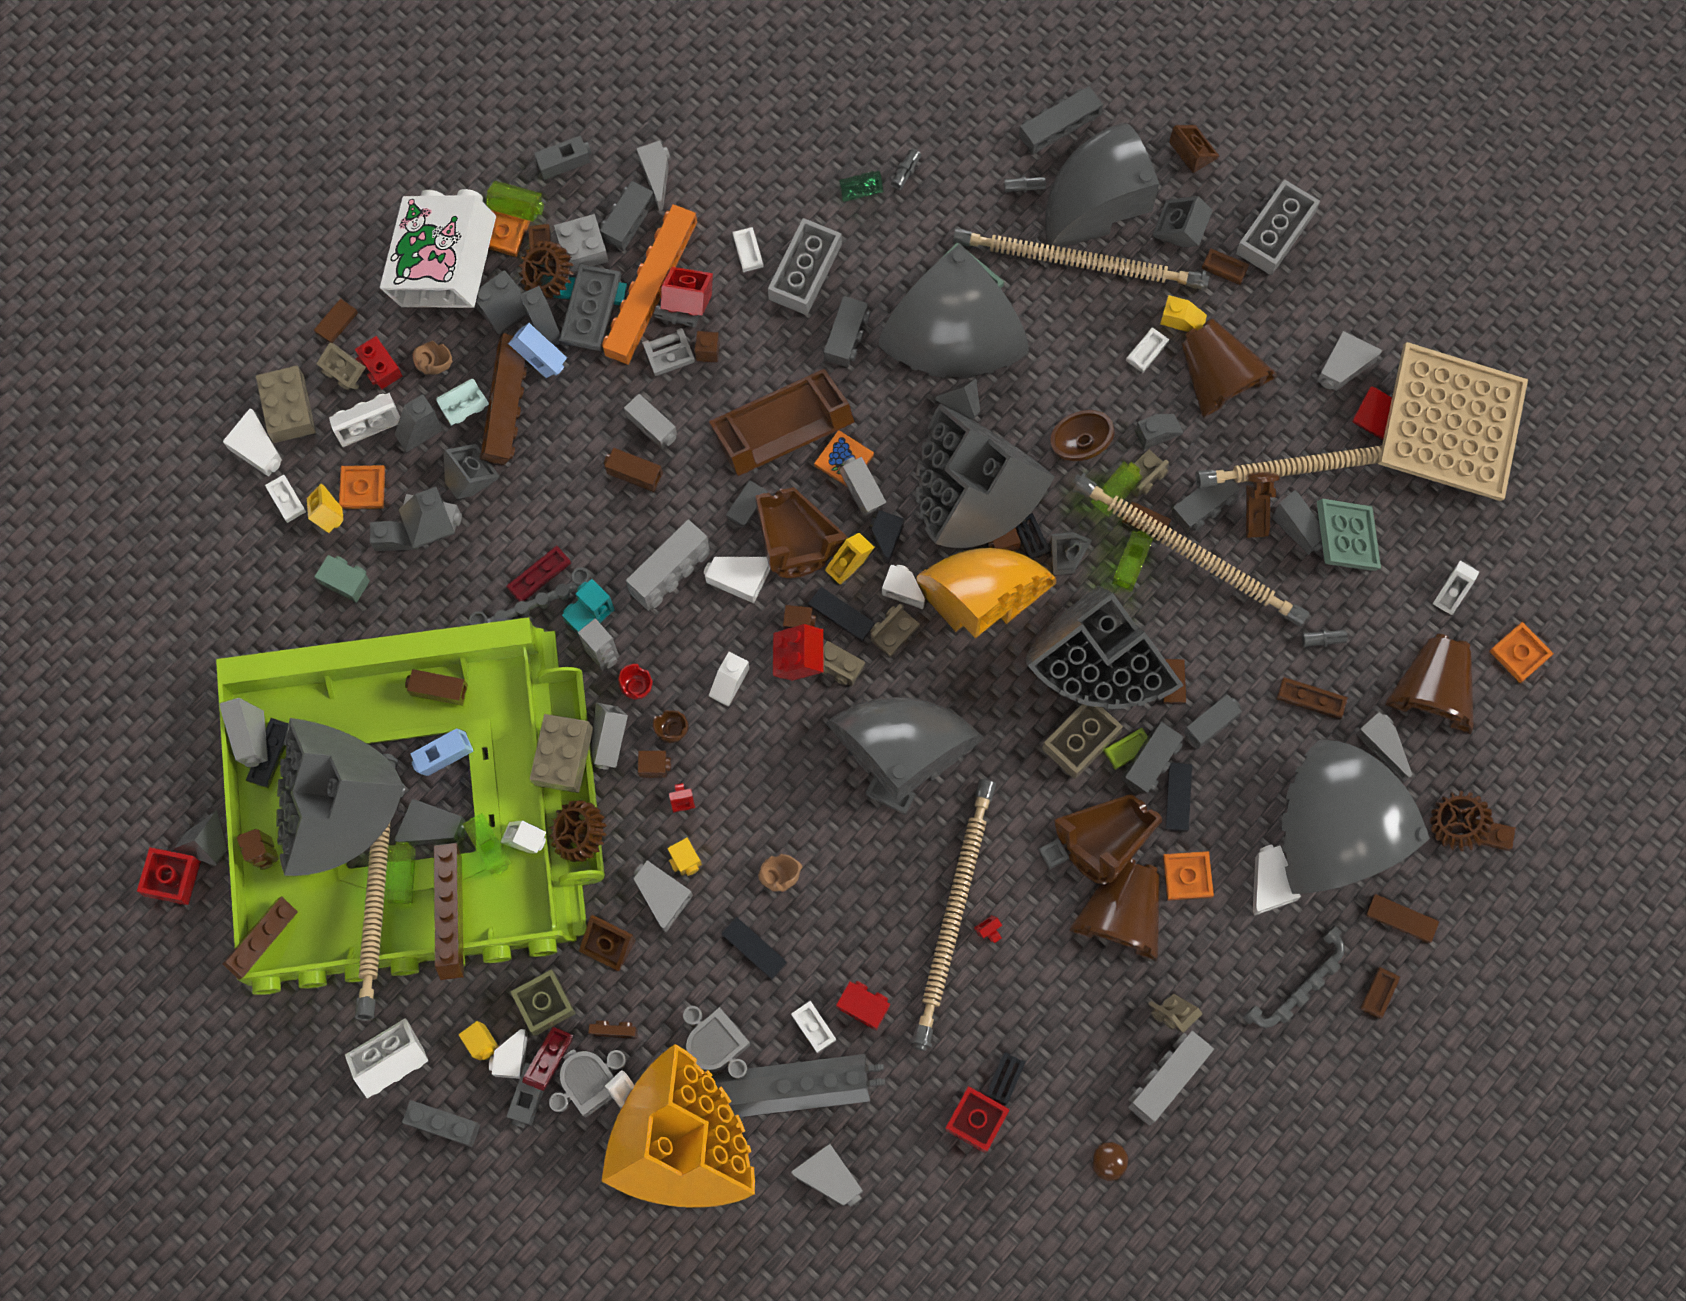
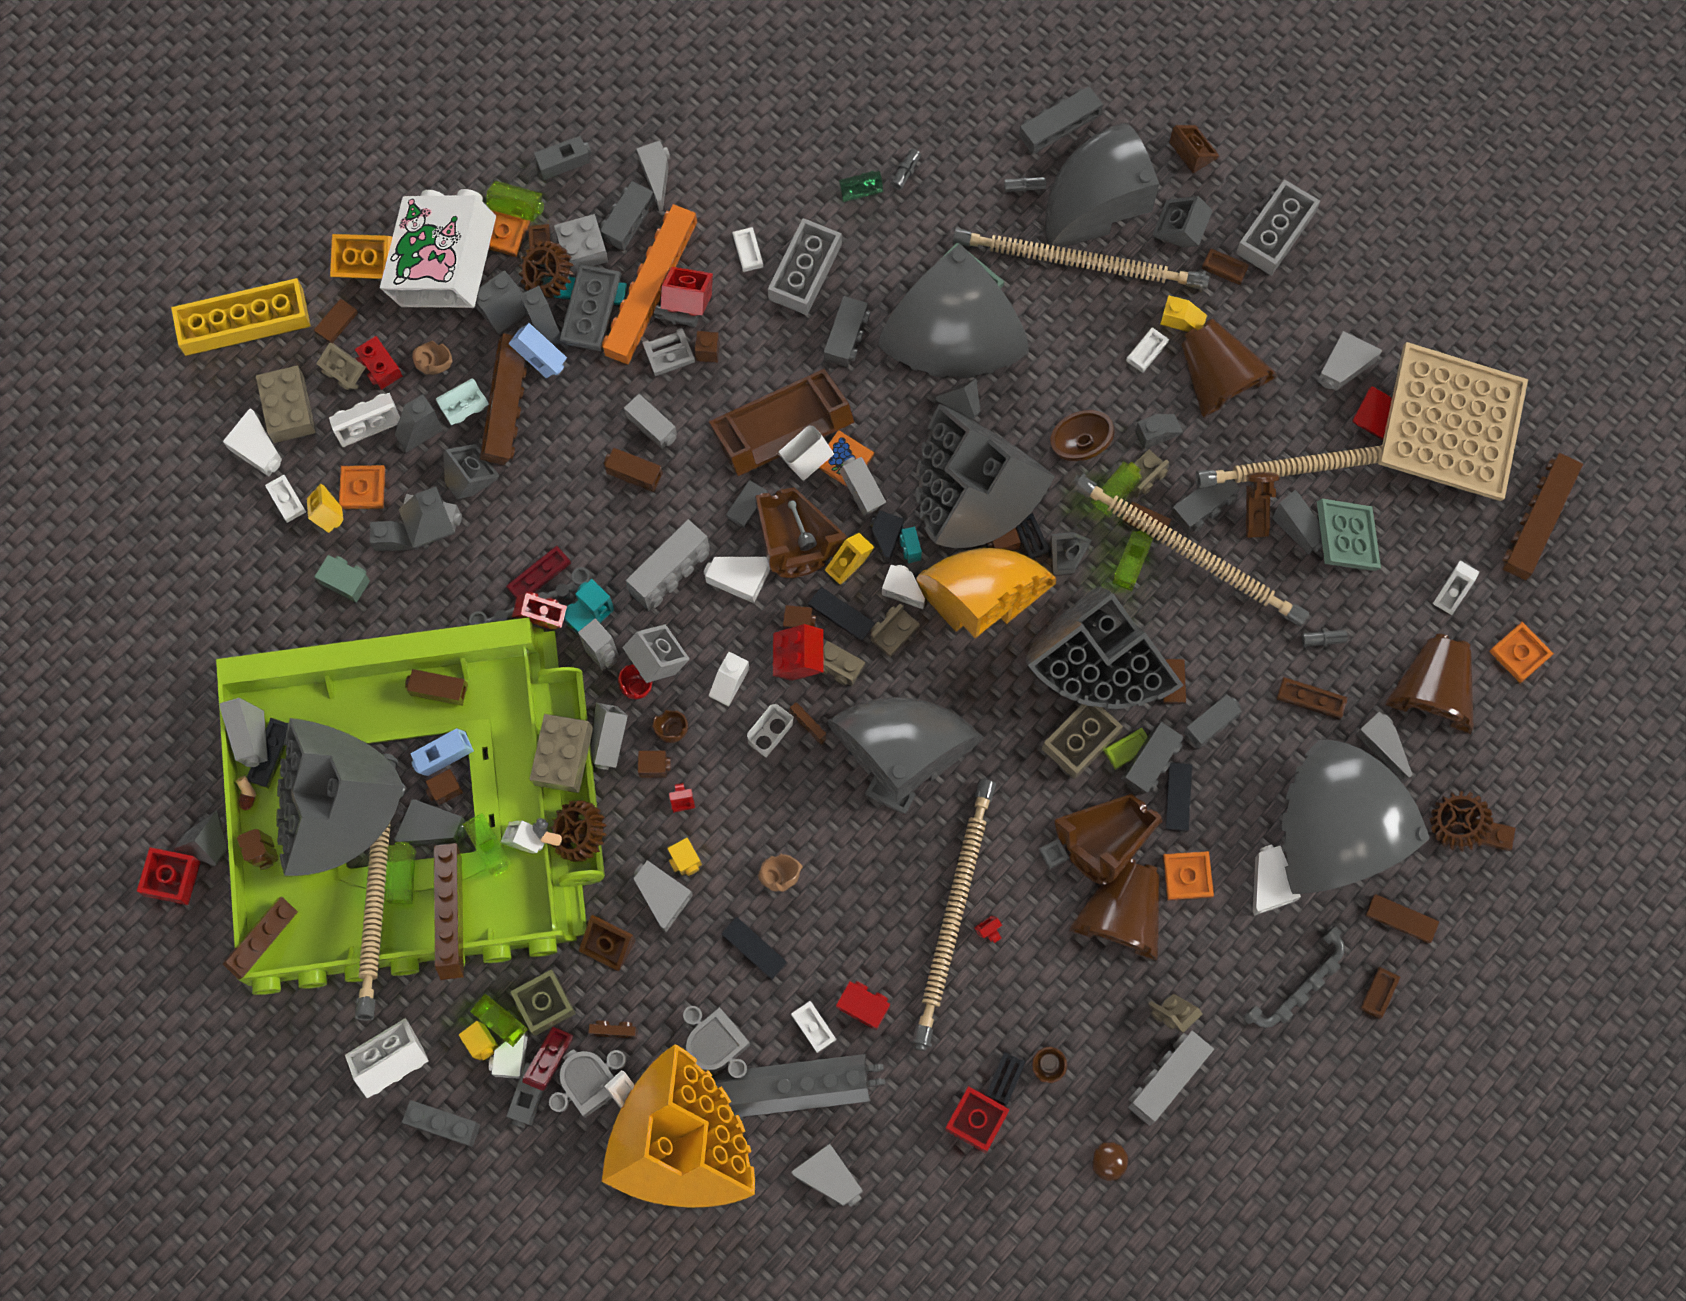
none -> yellow brick [171,278,311,356]
none -> arm [235,776,256,811]
none -> light orange slope [330,234,392,279]
none -> reddish brown brick [425,769,463,805]
none -> clear neon green brick [470,994,528,1047]
none -> red brick [512,592,567,630]
none -> arm [533,818,562,846]
none -> light grey brick [622,624,690,683]
none -> white piece [747,704,794,758]
none -> white piece [779,426,834,481]
none -> hinge [788,501,817,551]
none -> reddish brown tile [790,702,826,745]
none -> teal piece [899,527,922,563]
none -> reddish brown hair [1032,1047,1068,1083]
none -> reddish brown brick [1502,453,1583,581]

